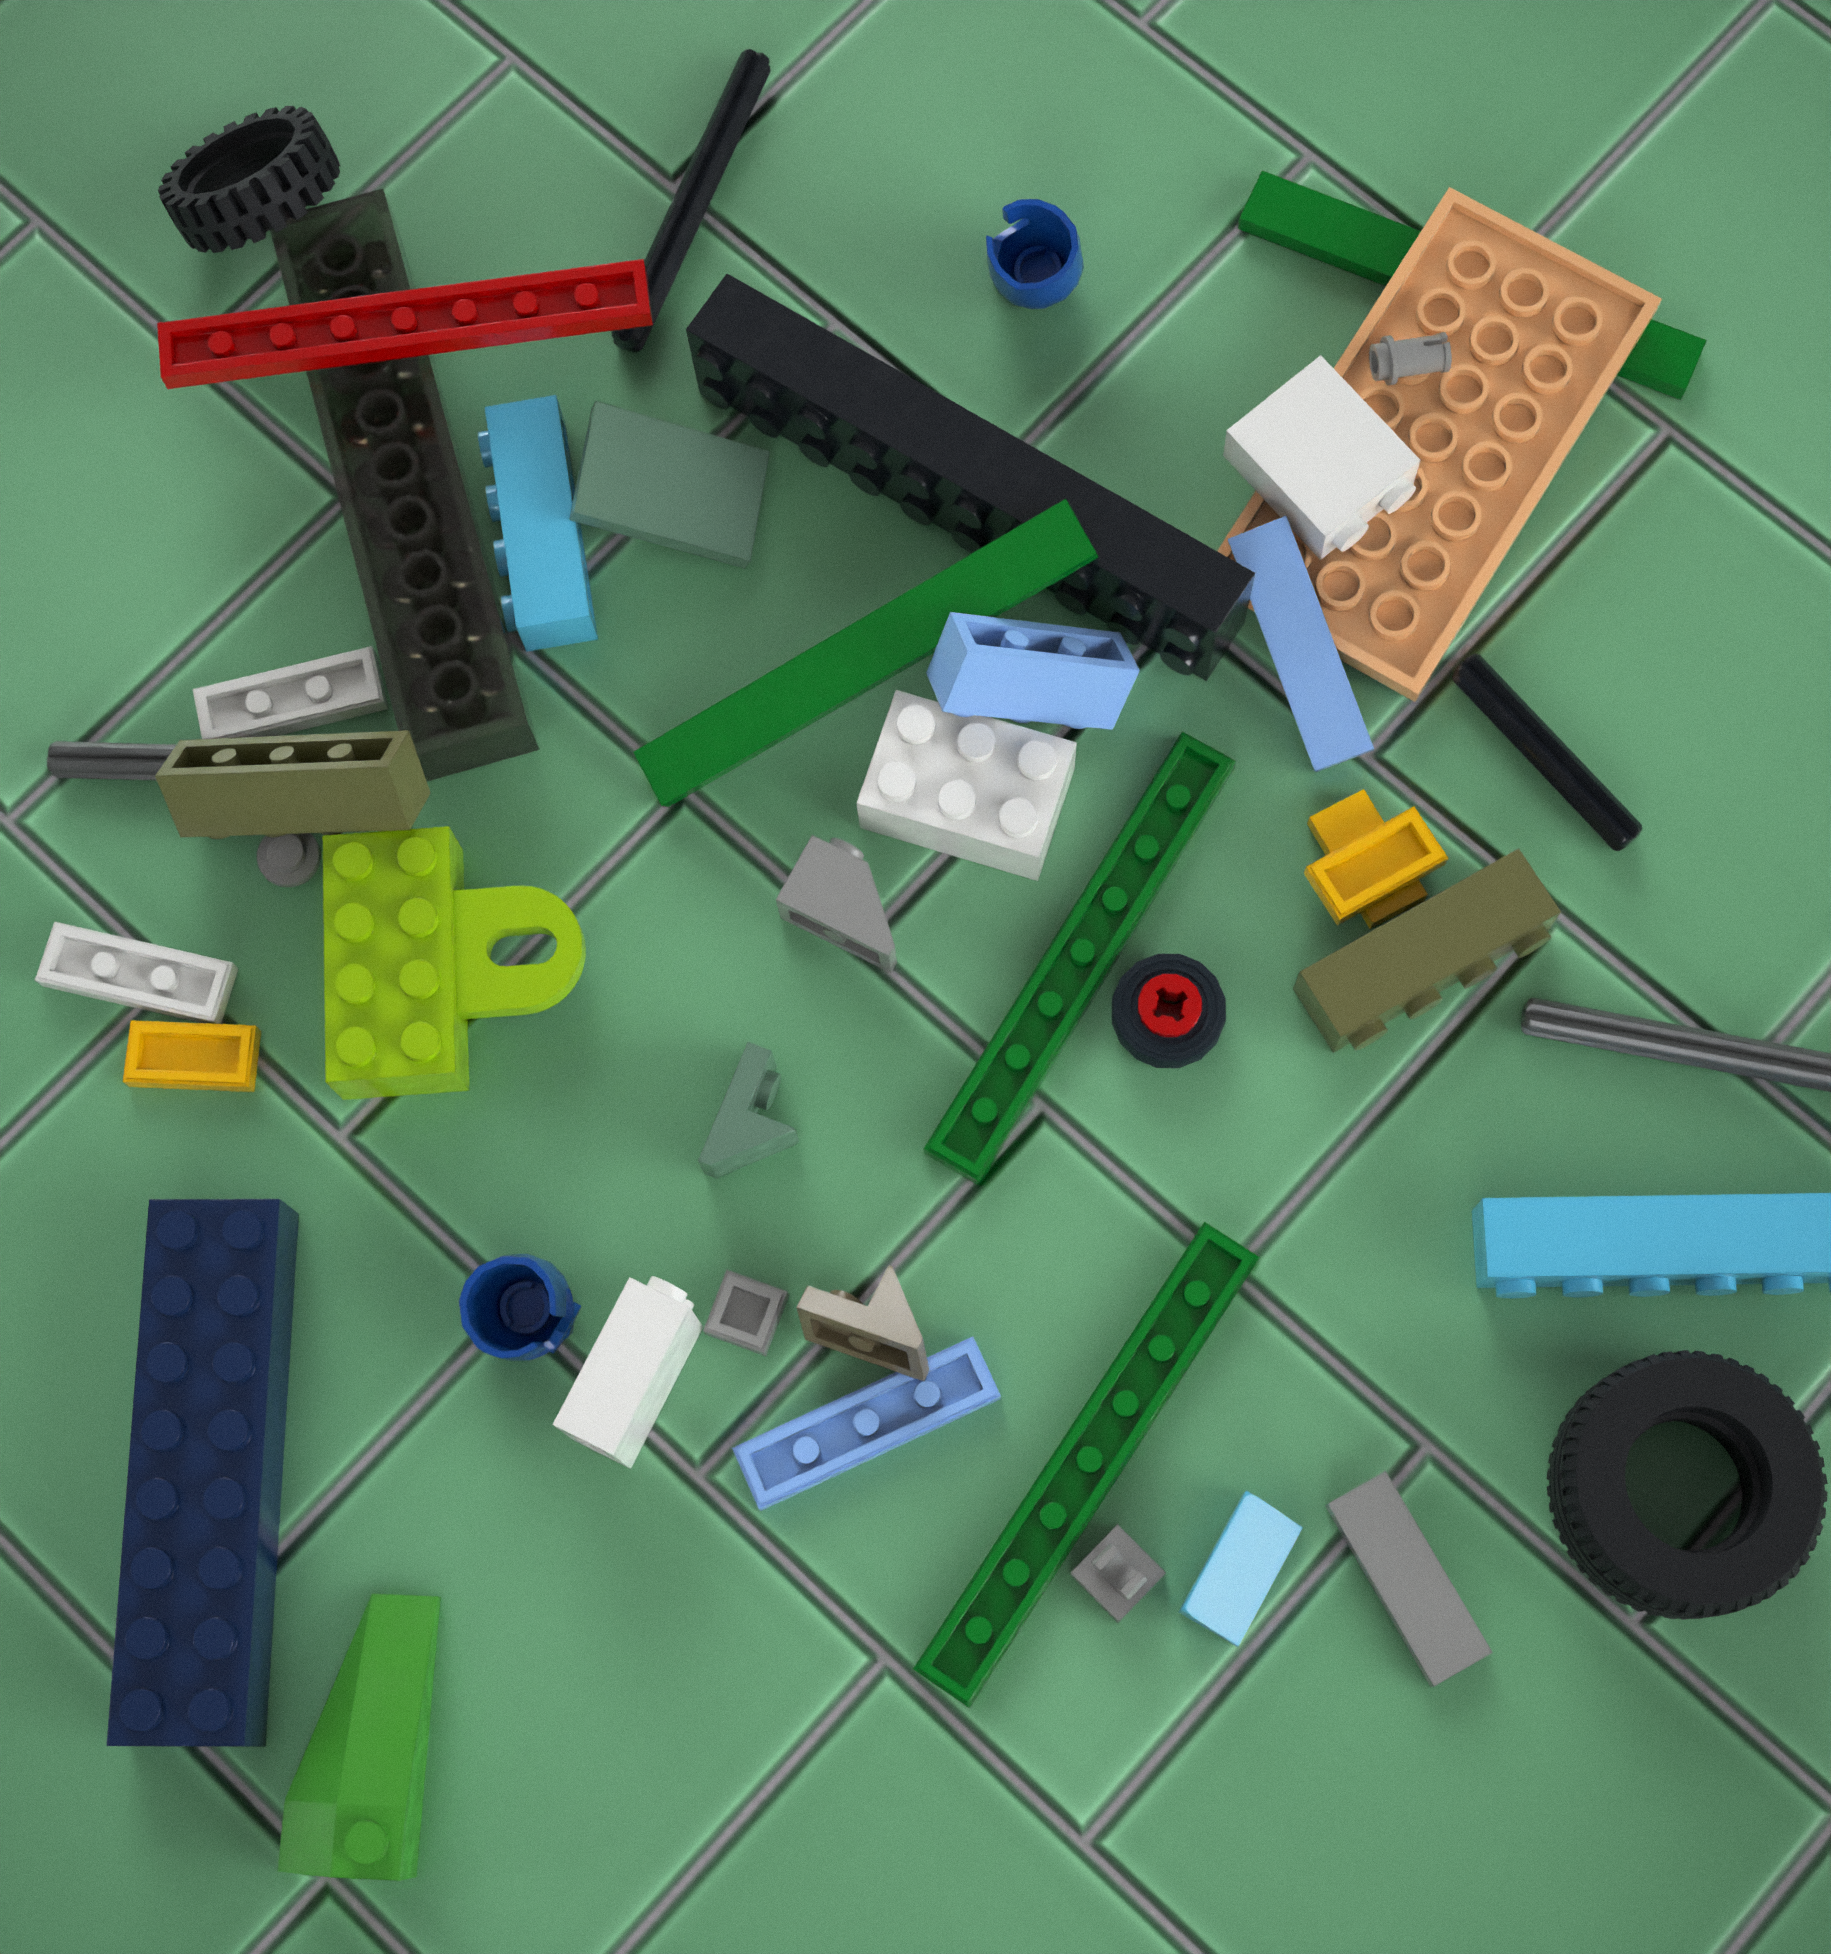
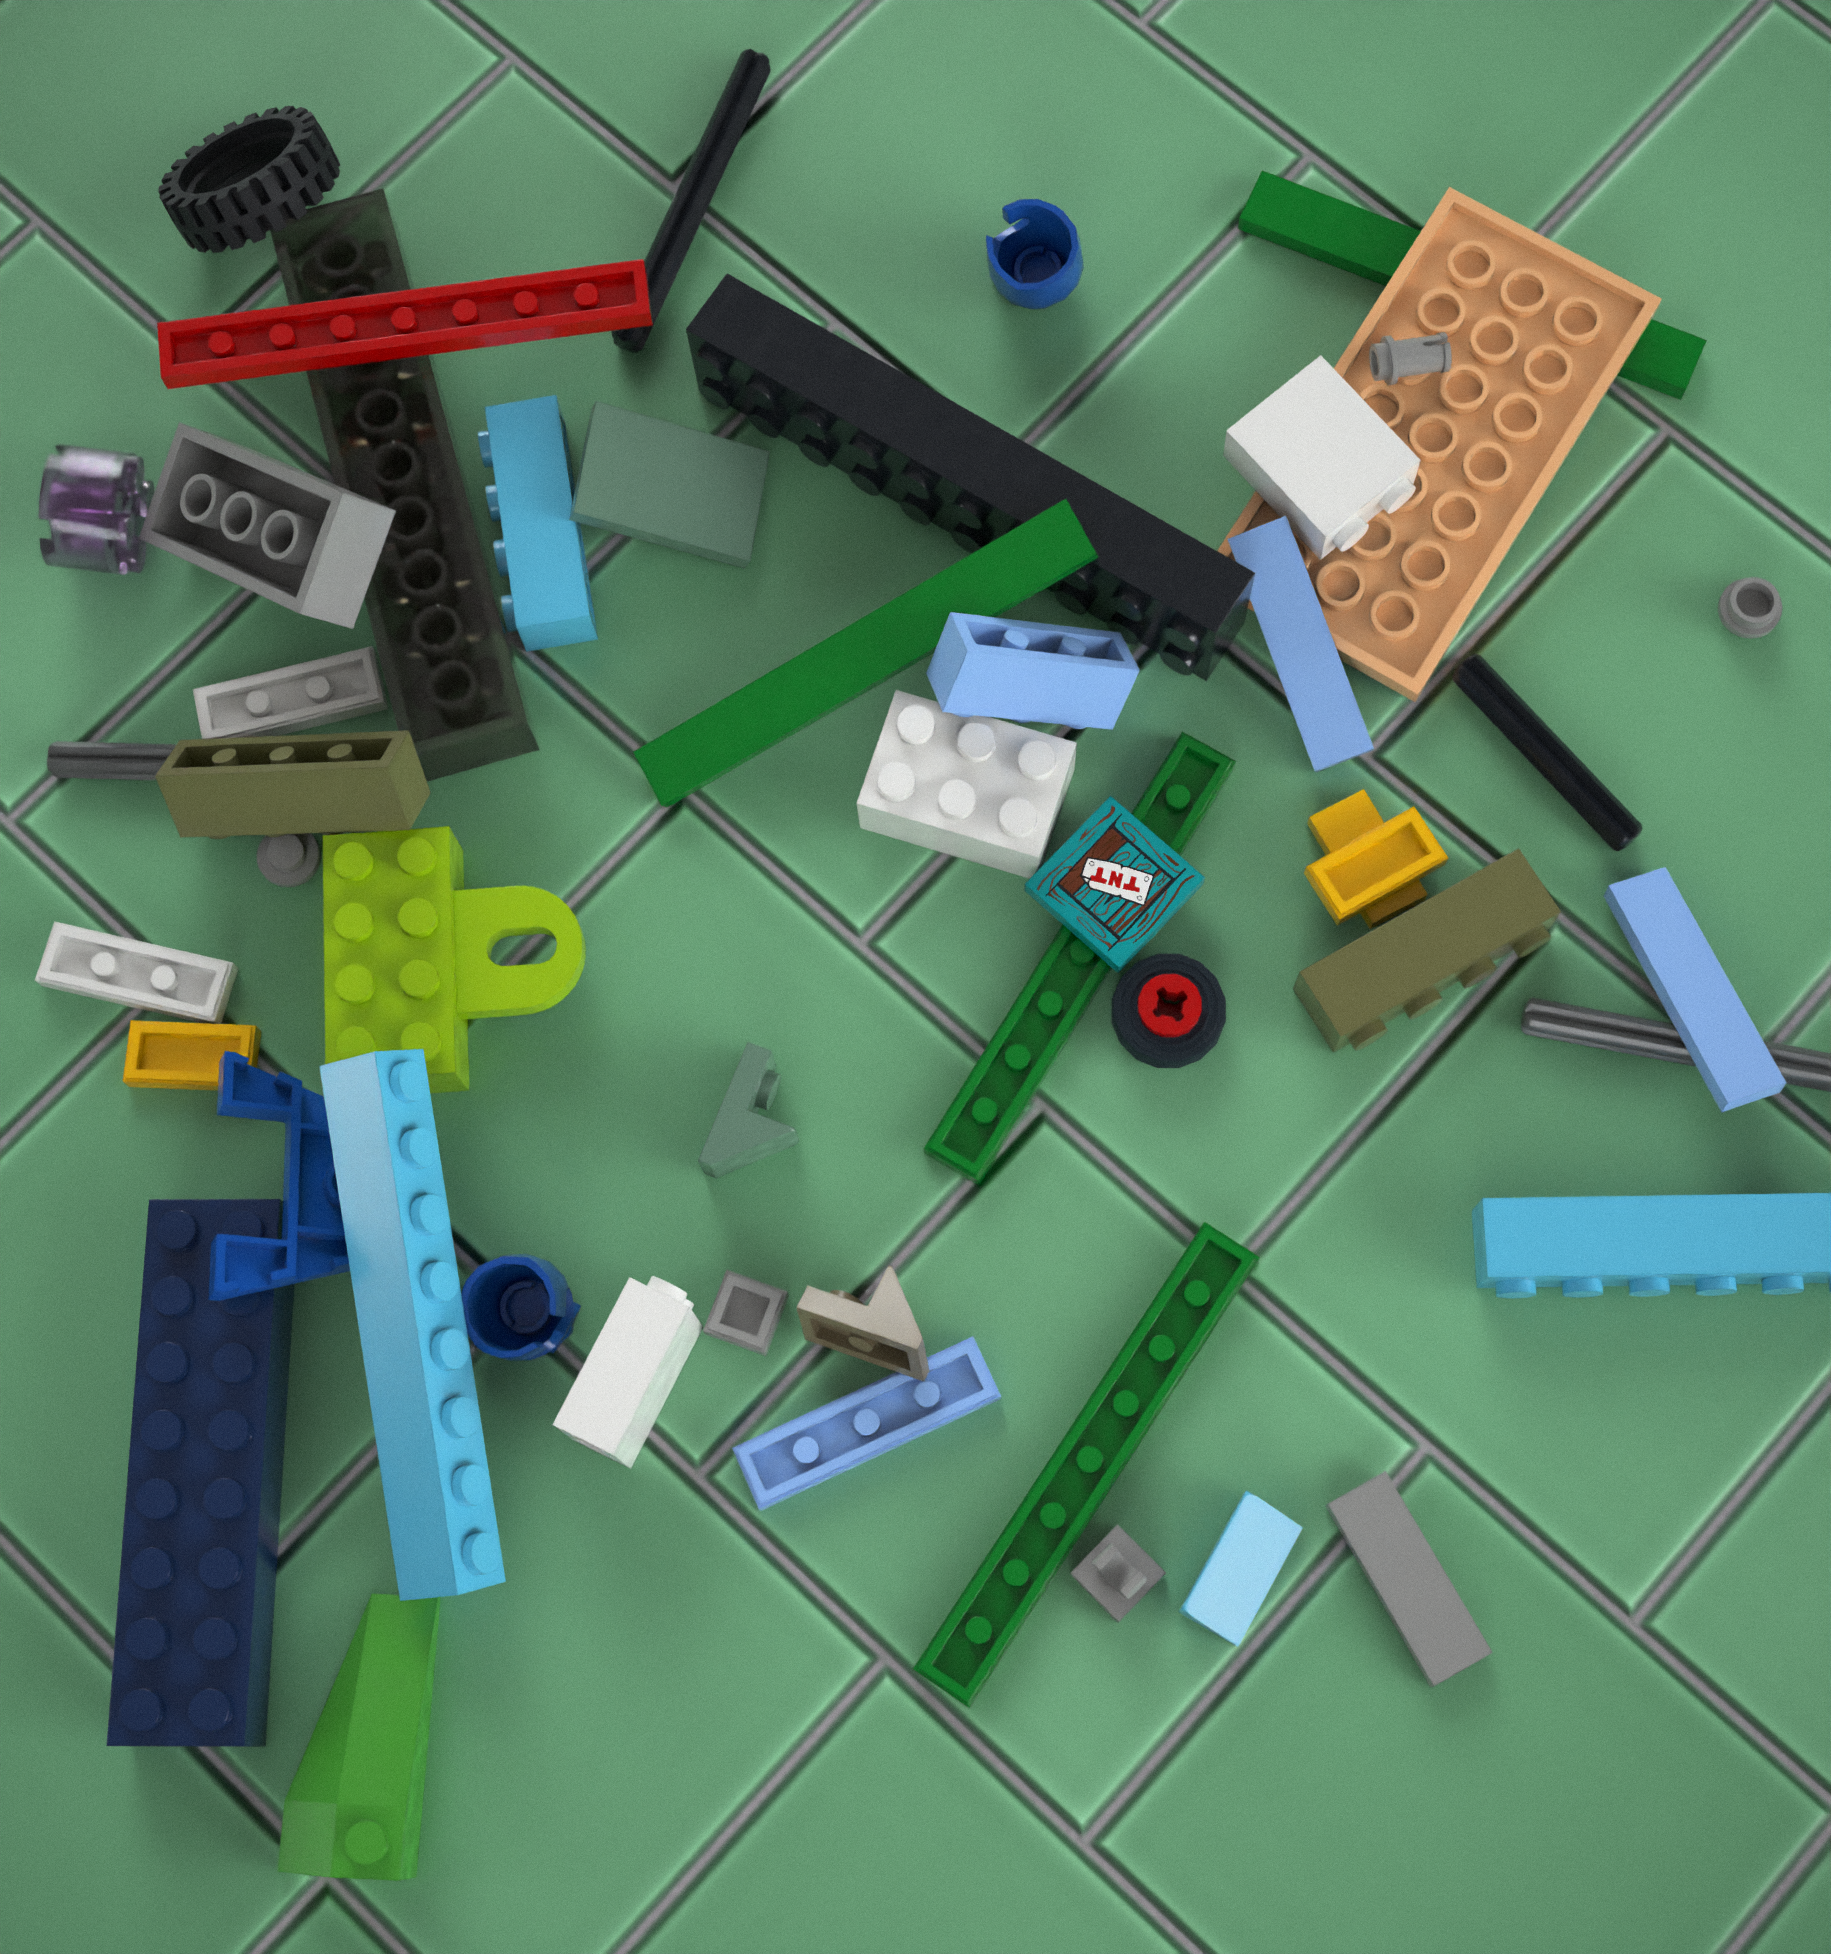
light grey slope [776,835,897,973] -> none
black tyre [1546,1350,1828,1620] -> none
none -> brick [39,444,155,575]
none -> light grey brick [139,422,396,629]
none -> blue wing [208,1051,350,1301]
none -> medium azure brick [319,1049,506,1601]
none -> teal tile [1024,796,1205,973]
none -> light blue tile [1604,867,1786,1113]
none -> light grey plate [1718,577,1782,639]

